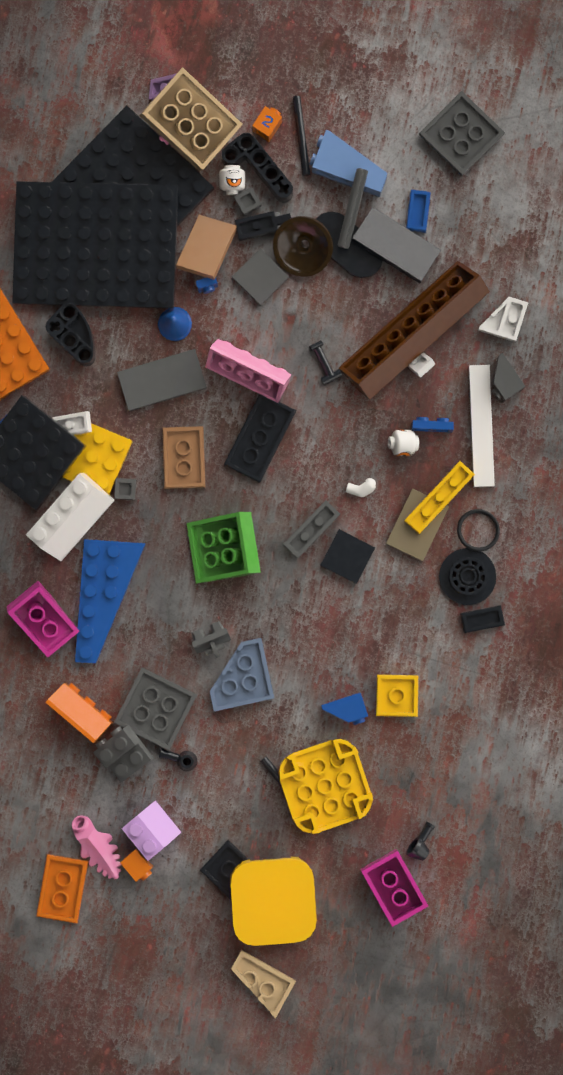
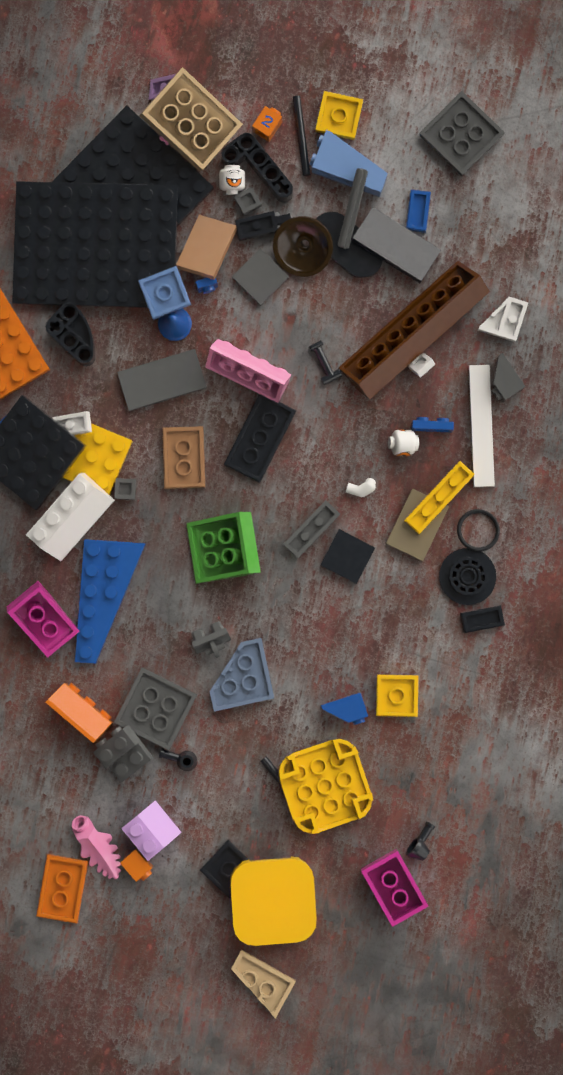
none -> medium blue tile [138,266,191,320]
none -> yellow plate [315,91,363,140]

